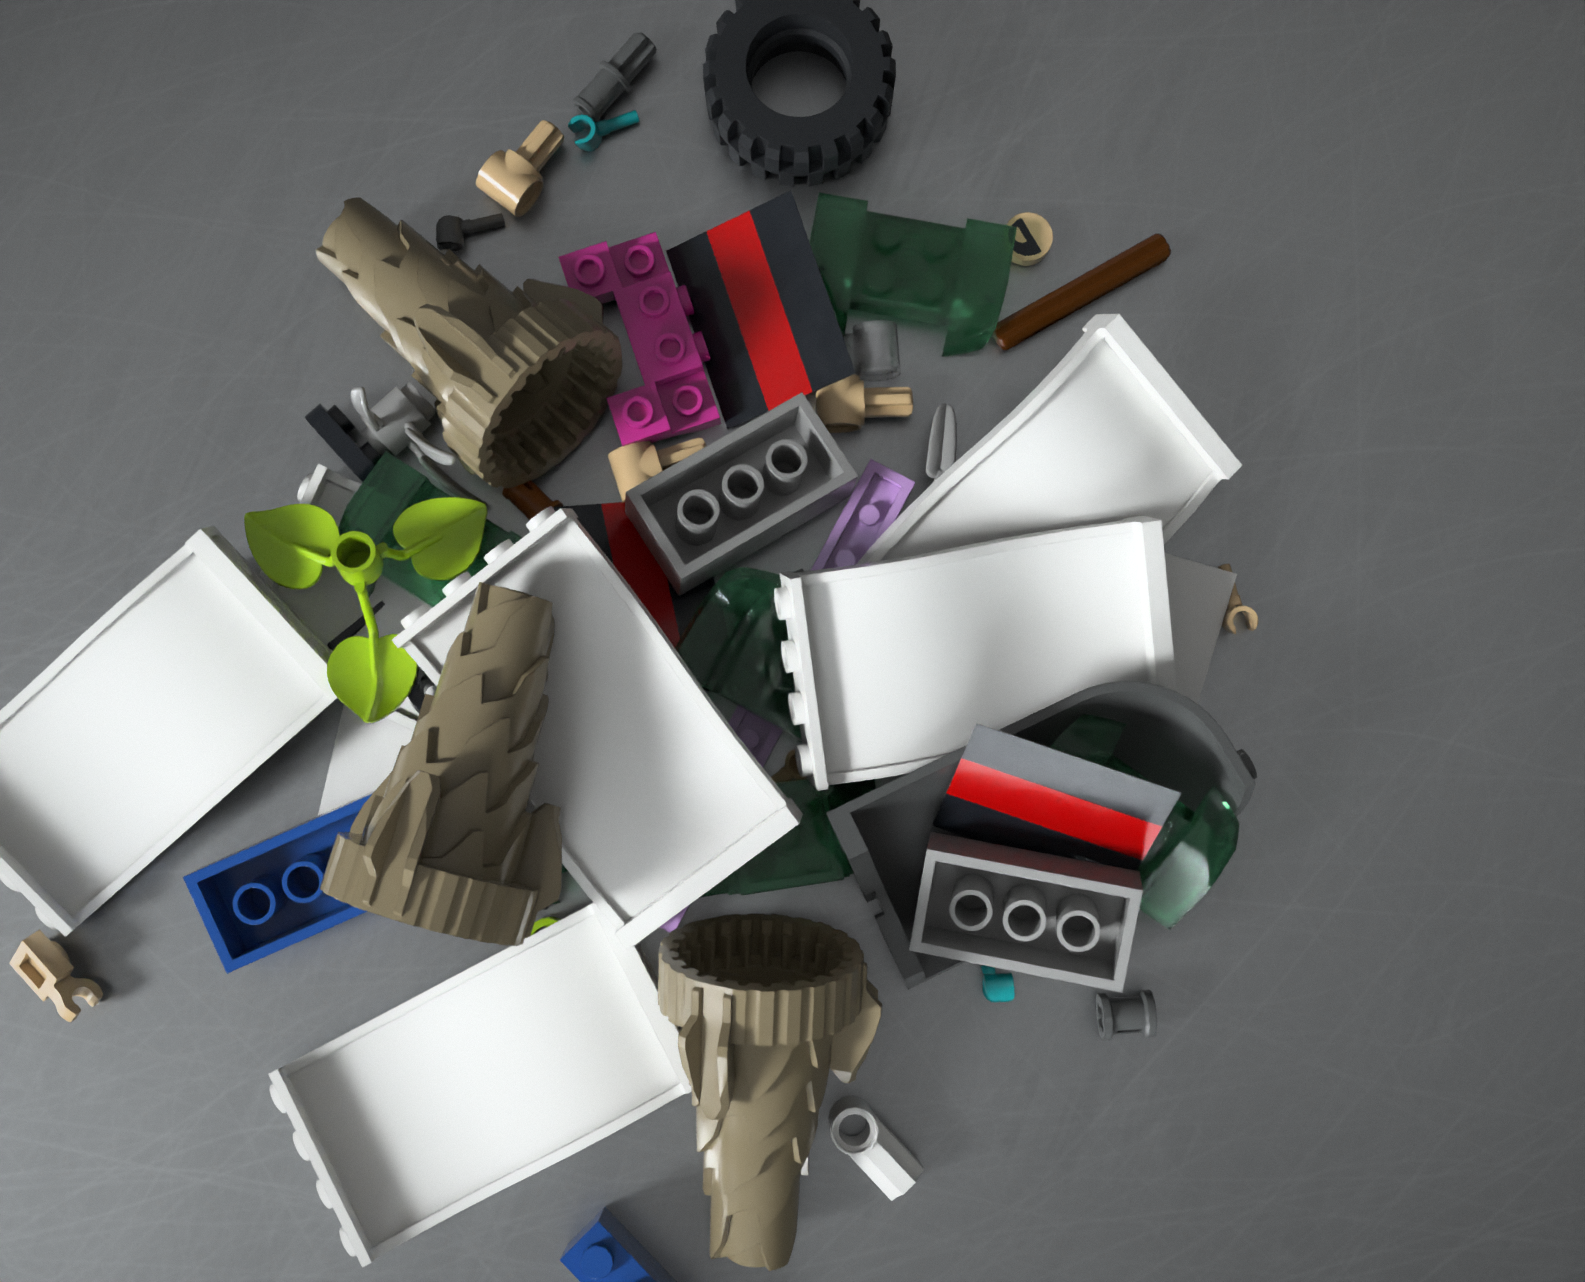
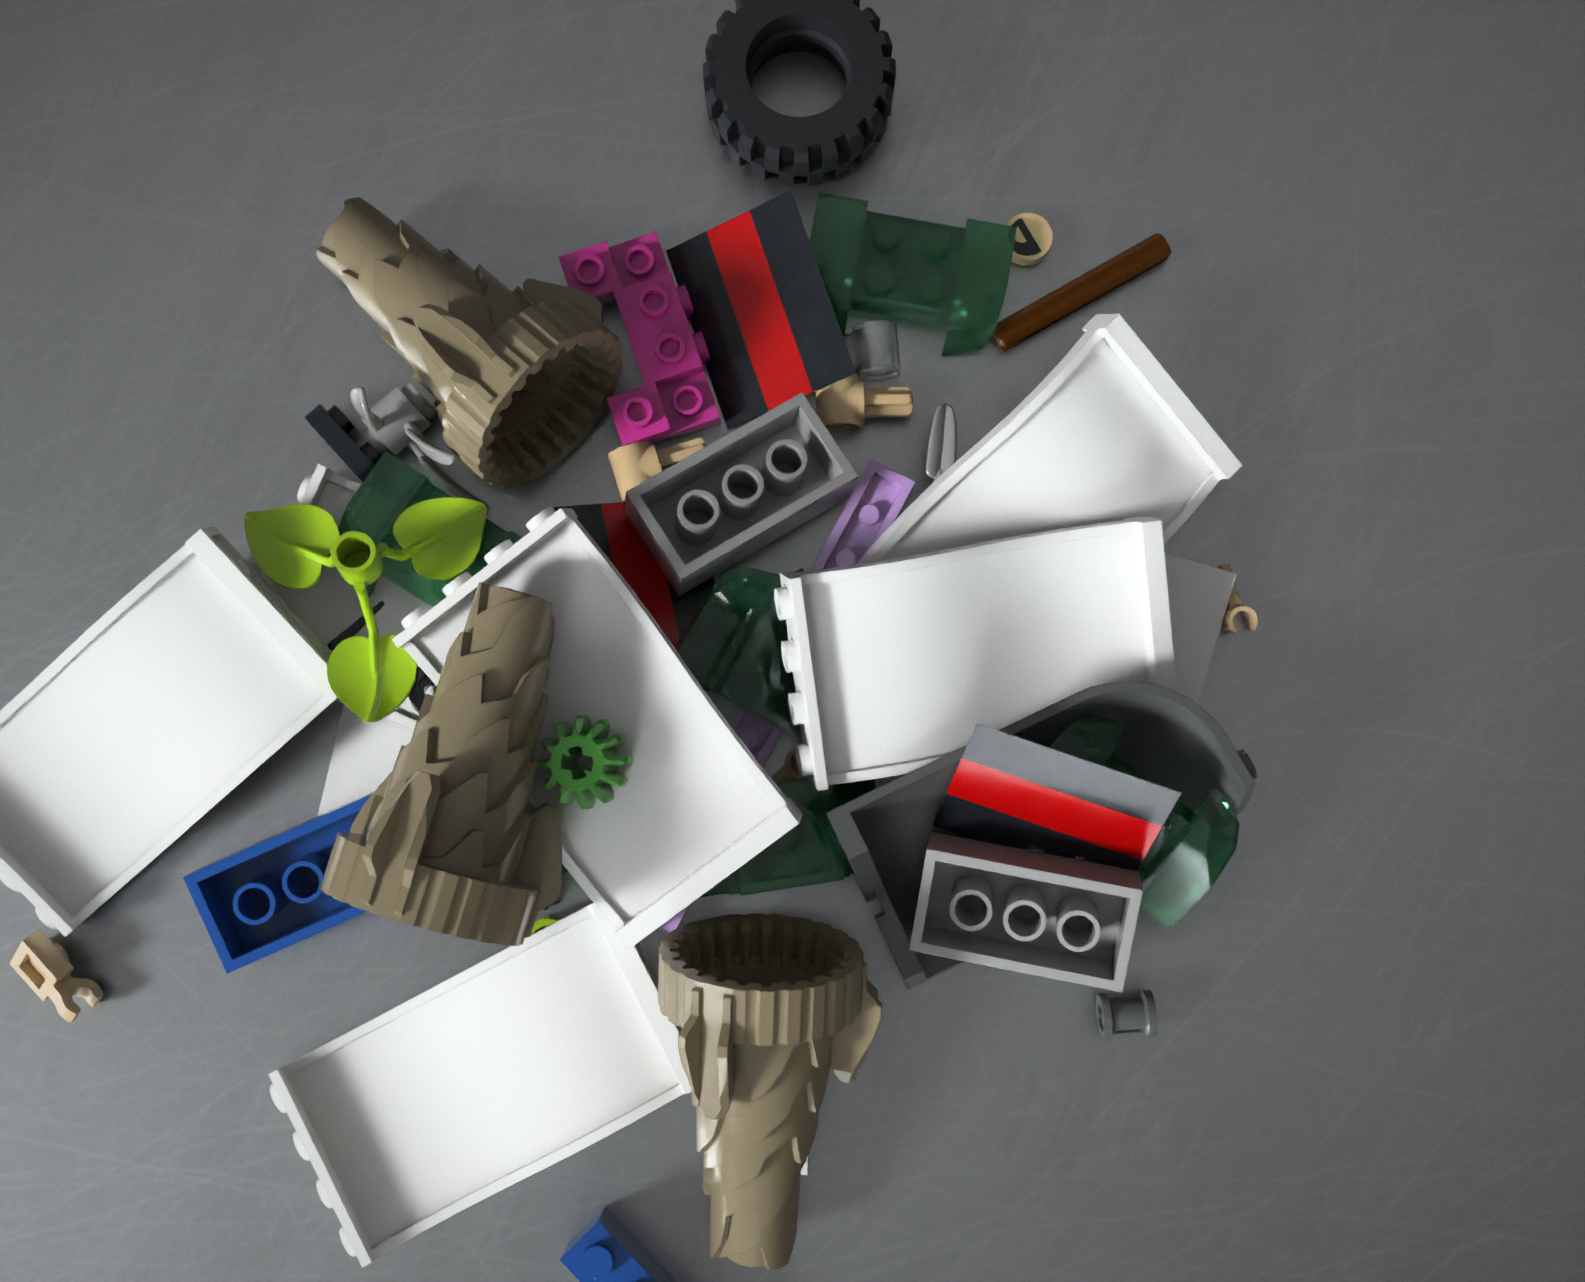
dark grey hand [436,213,505,251] -> none
tan axle [476,120,564,217] -> none
dark orange pin [502,480,563,520] -> none
teal hand [568,110,640,152] -> none
dark grey axle [572,32,657,122] -> none
white piece [828,1096,924,1201] -> none
teal hand [981,965,1015,1002] -> none
none -> bright green gear [538,715,633,809]

